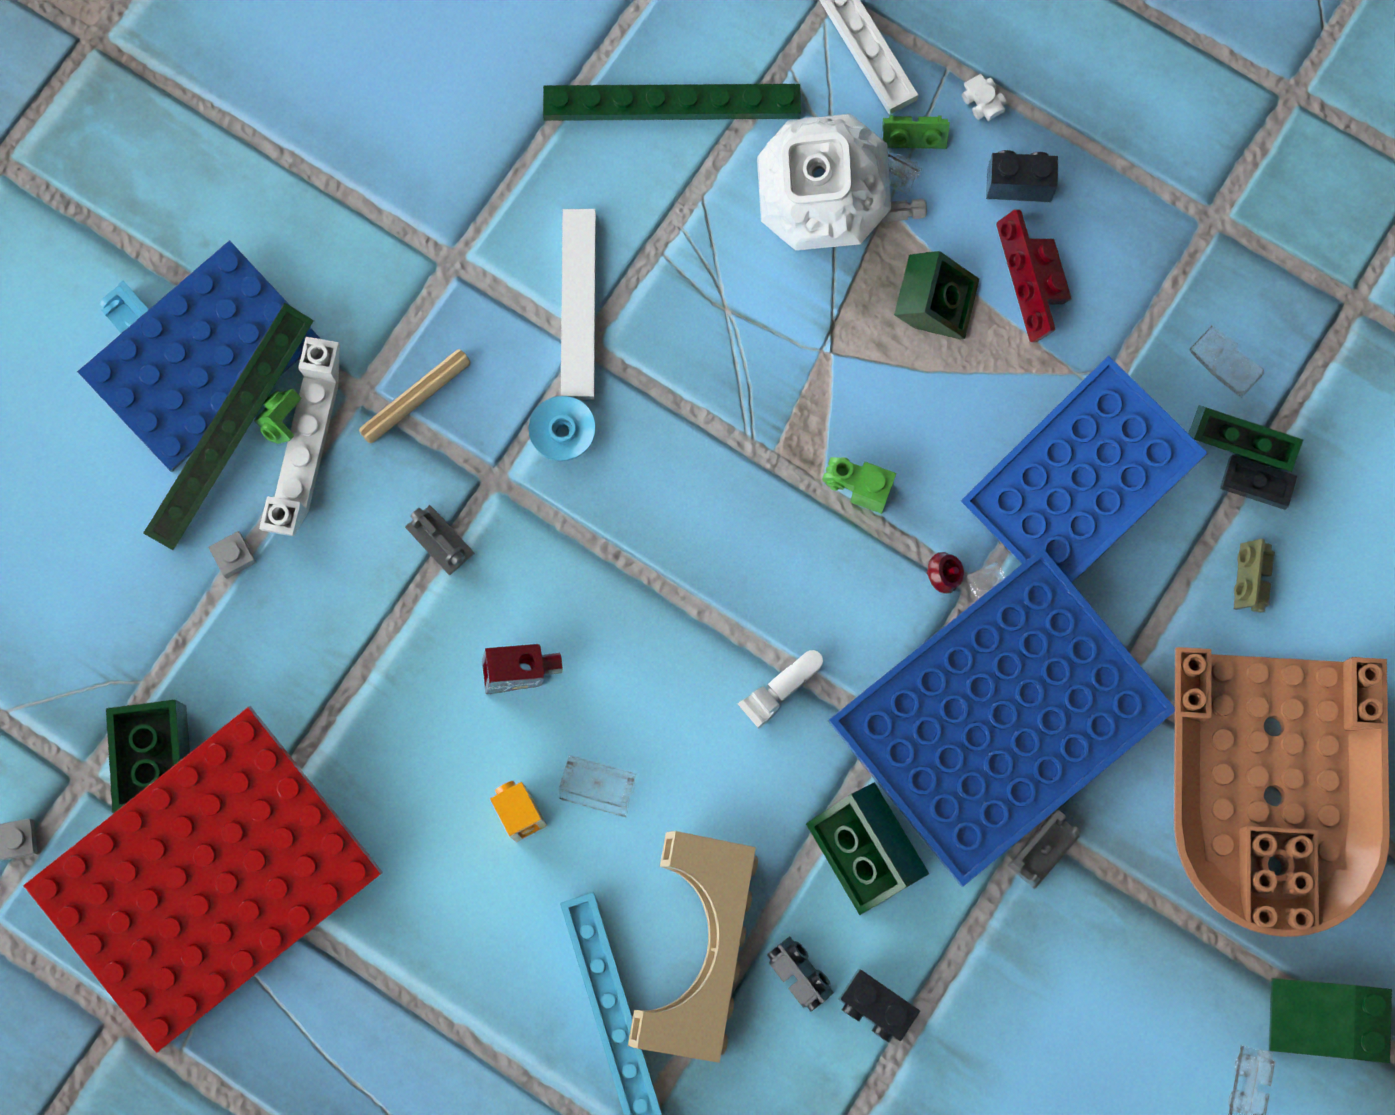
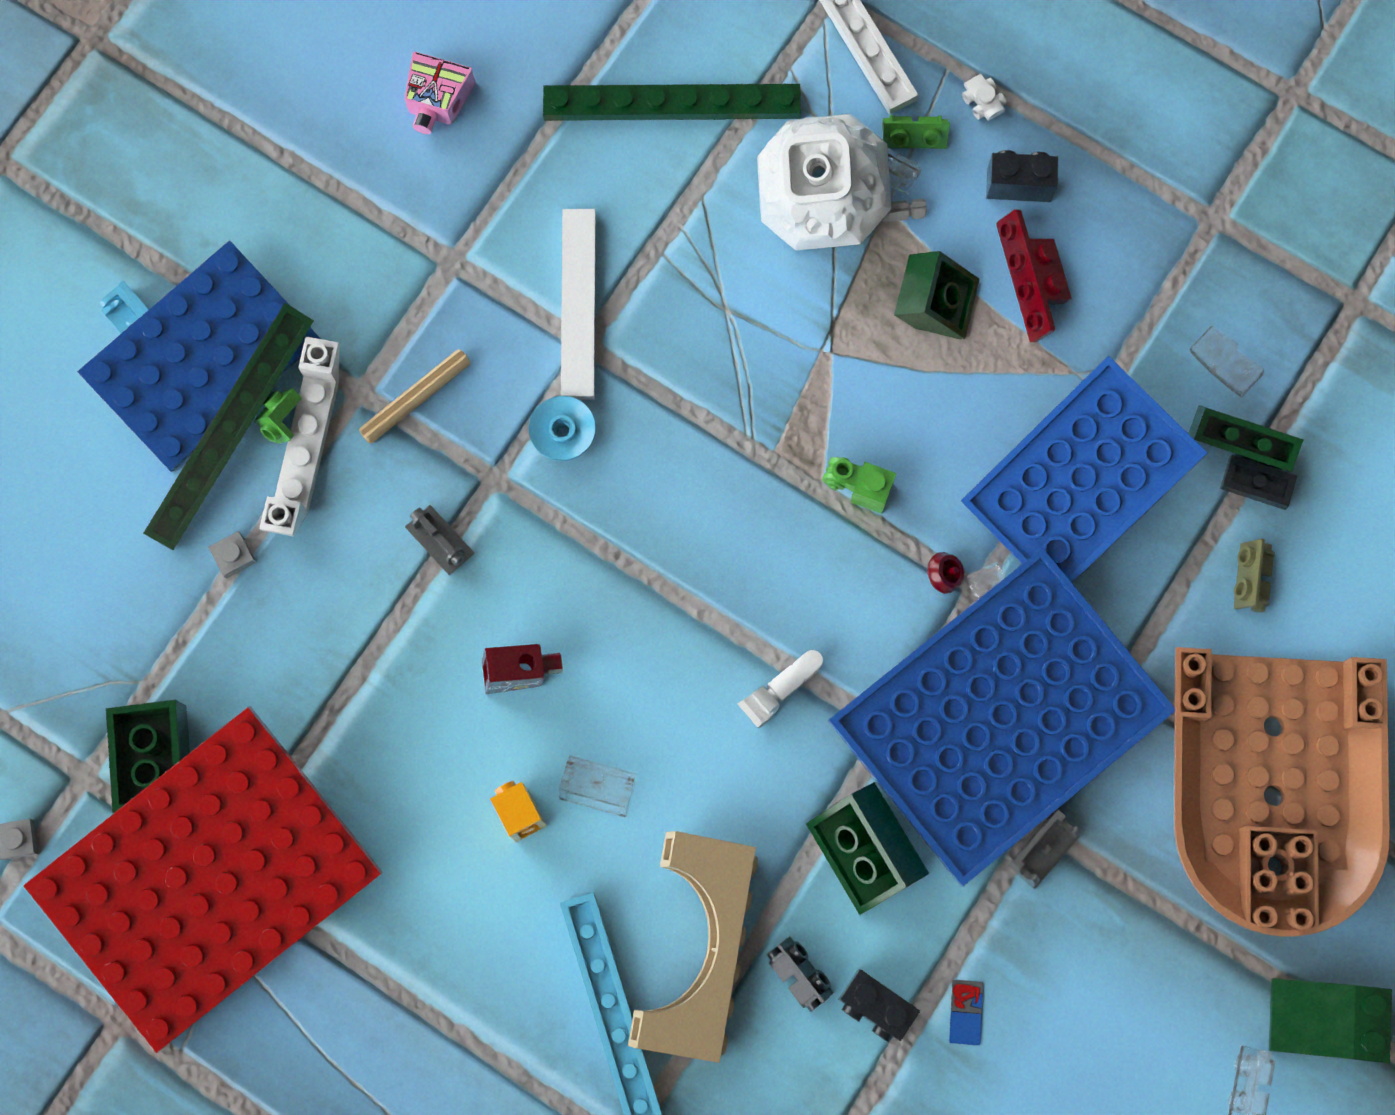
none -> torso [405,51,476,134]
none -> sticker [949,980,983,1045]

